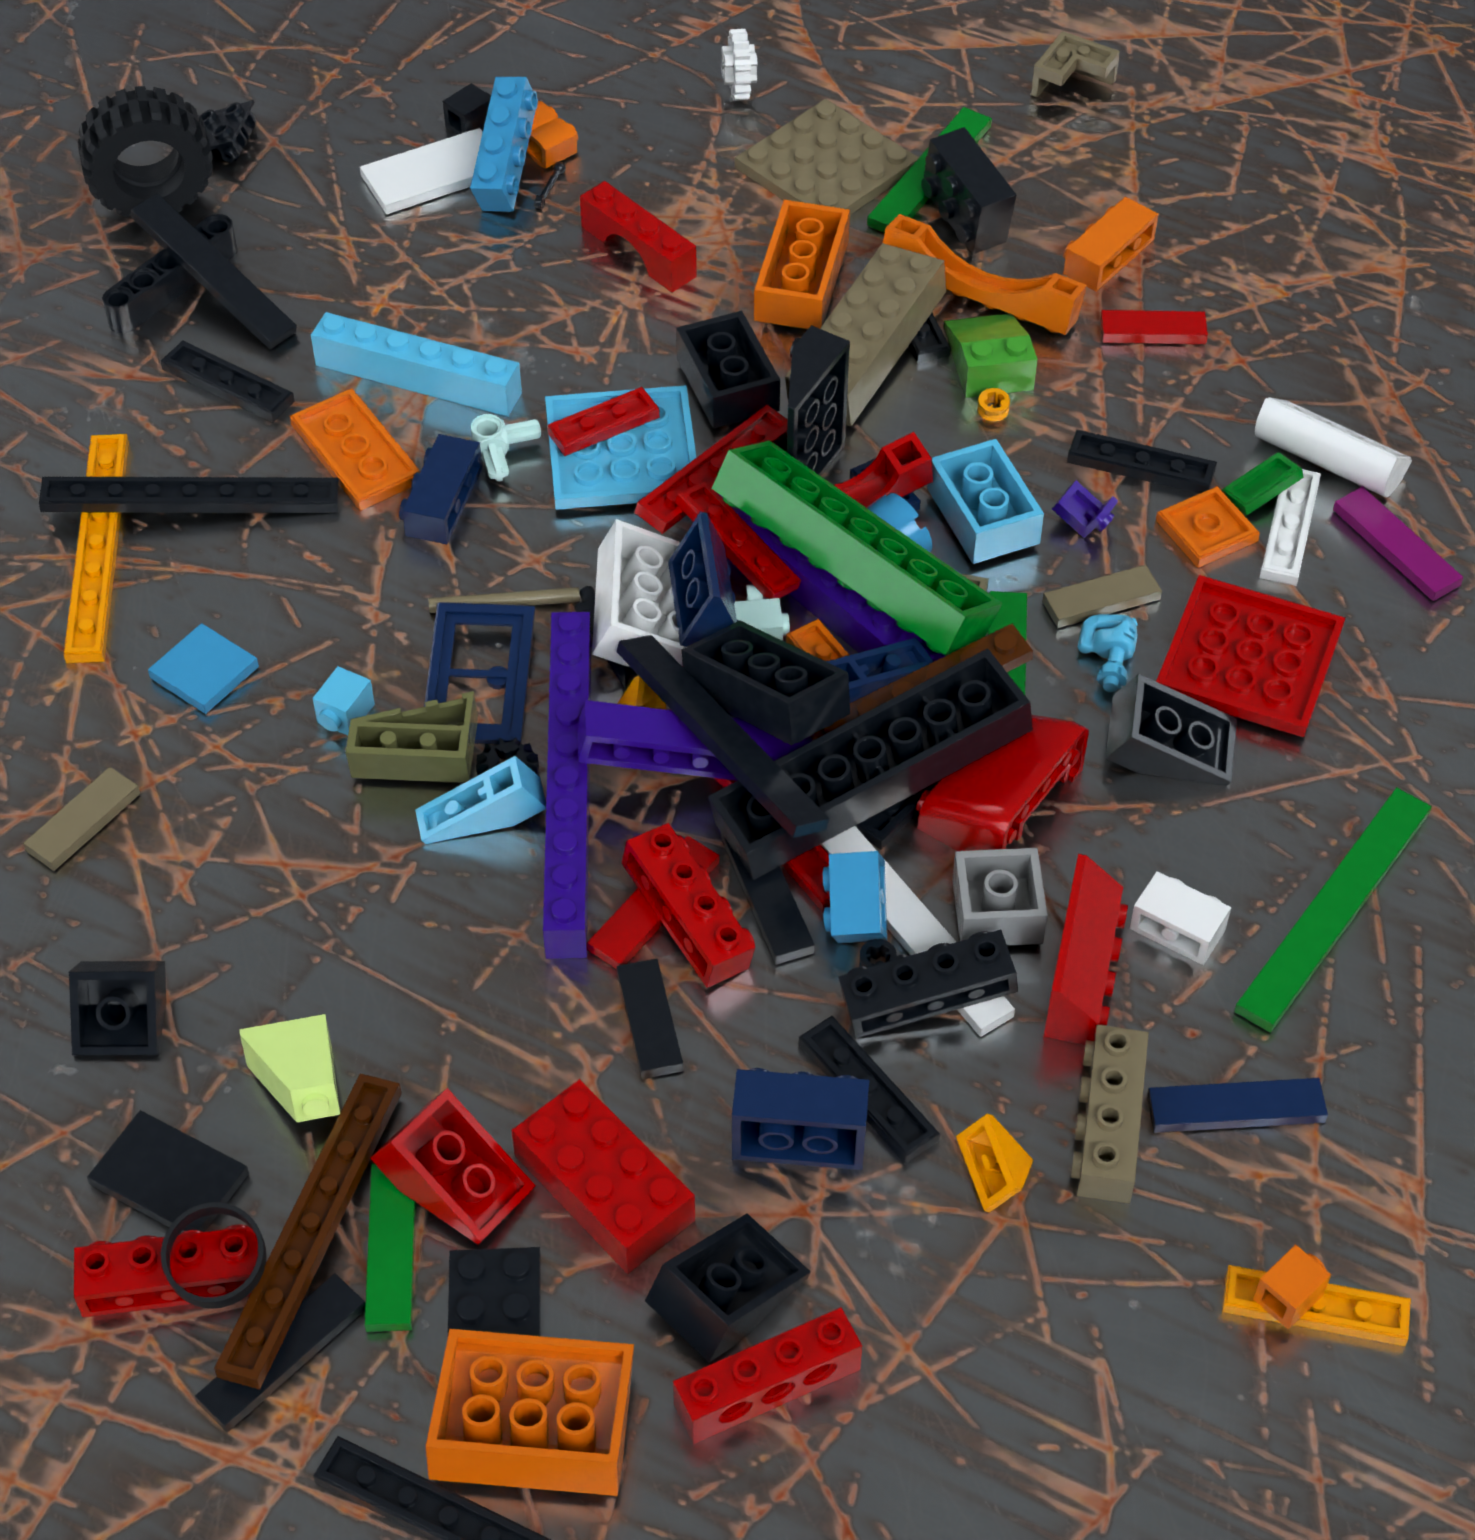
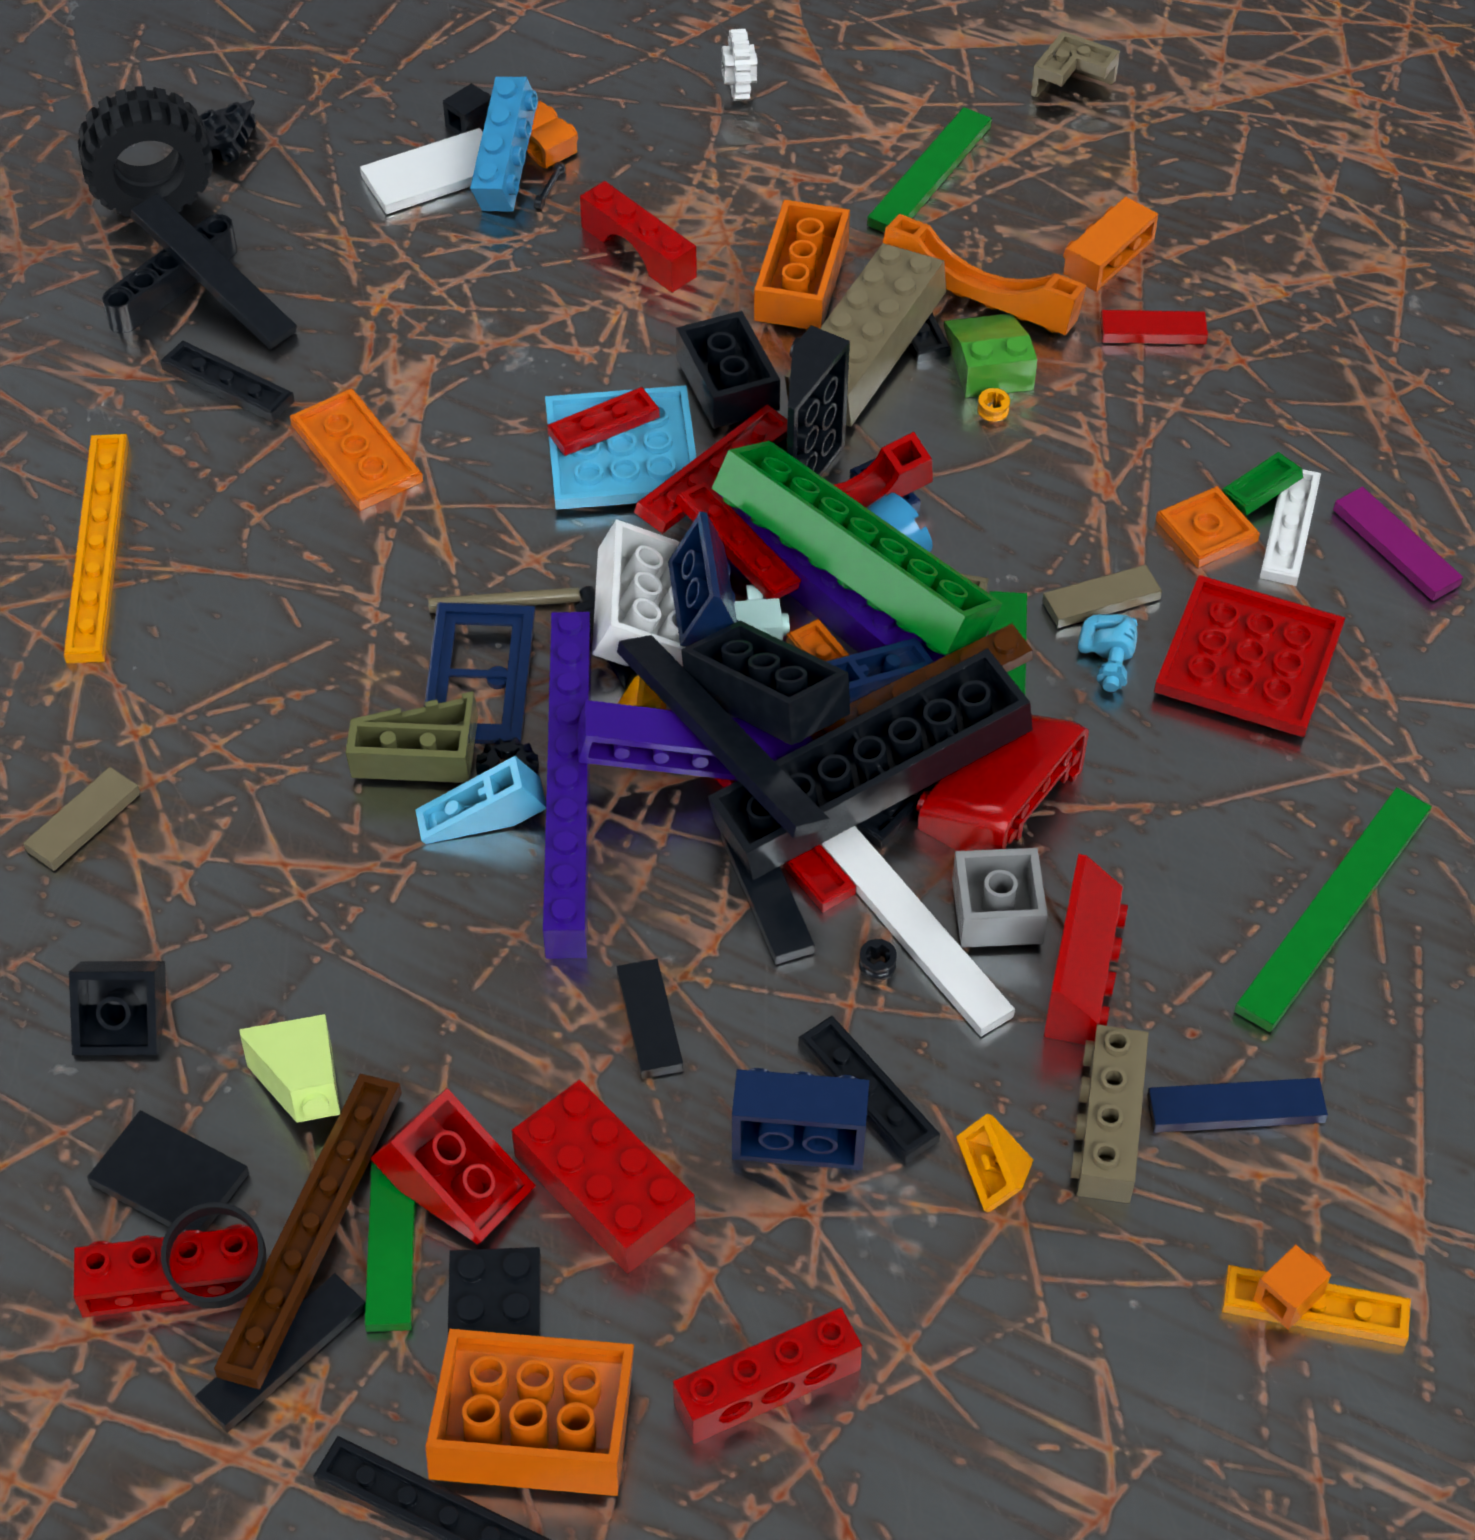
black tile [39,477,339,513] -> none
dark azure tile [148,623,259,714] -> none
medium azure brick [311,312,522,417] -> none
medium azure brick [312,666,375,736] -> none
dark blue brick [399,434,483,545] -> none
light aqua axle [471,414,541,482] -> none
red tile [587,835,720,970] -> none
red brick [621,823,756,988] -> none
black slope [645,1213,811,1362] -> none
dark tan plate [735,99,919,215] -> none
dark azure brick [823,851,887,943] -> none
black brick [838,929,1018,1039] -> none
black brick [921,127,1017,254] -> none
medium azure brick [927,439,1044,564] -> none
dark purple bracket [1052,480,1118,538] -> none
black tile [1067,429,1217,494] -> none
black slope [1106,674,1237,786] -> none
white brick [1129,871,1231,966] -> none
white brick [1255,397,1412,498] -> none

